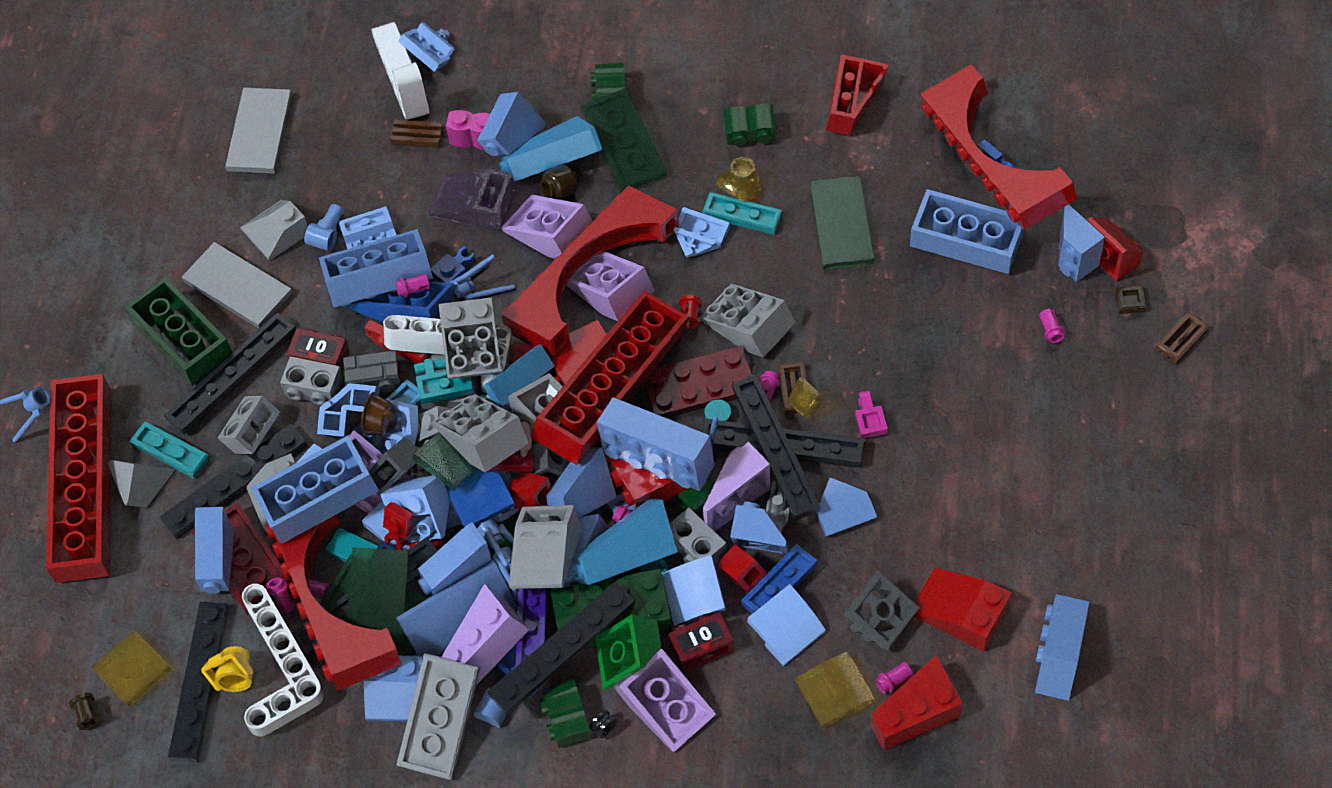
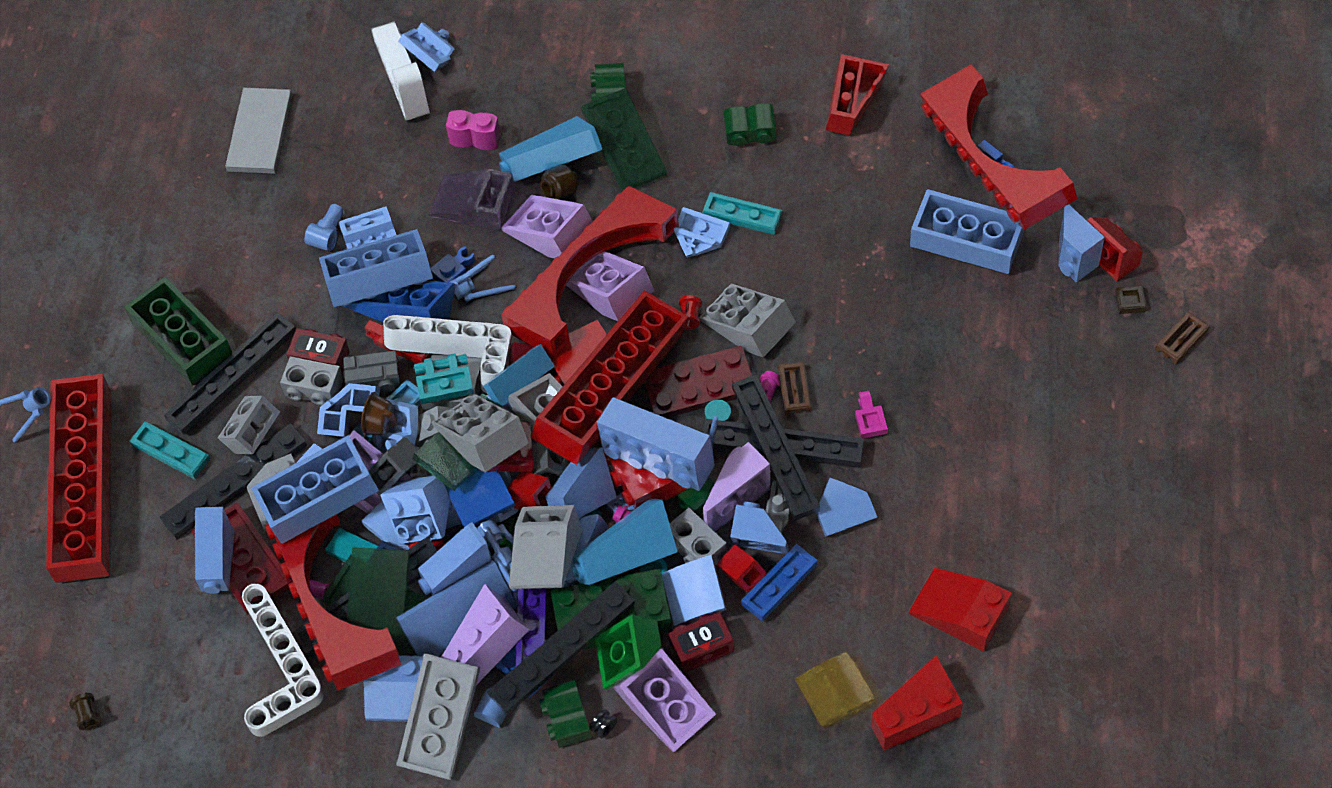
clear yellow tile [91,630,171,707] -> none
light grey slope [107,460,176,507] -> none
black plate [168,602,229,763] -> none
light grey tile [181,242,293,329] -> none
yellow piece [201,646,253,692] -> none
light grey slope [240,200,308,261] -> none
dark pink pin [266,578,295,614] -> none
red plate [383,501,414,551] -> none
reddish brown tile [390,119,443,148] -> none
dark pink pin [395,274,430,298] -> none
light grey slope [439,297,501,379] -> none
medium blue slope [477,92,547,156] -> none
clear yellow piece [715,157,762,202] -> none
light blue slope [747,584,826,666] -> none
clear yellow slope [788,377,819,418] -> none
clear green tile [810,175,874,269] -> none
dark grey piece [843,570,920,651] -> none
dark pink pin [875,662,913,694] -> none
medium blue wedge [1035,594,1089,701] -> none
dark pink pin [1039,309,1065,343] -> none

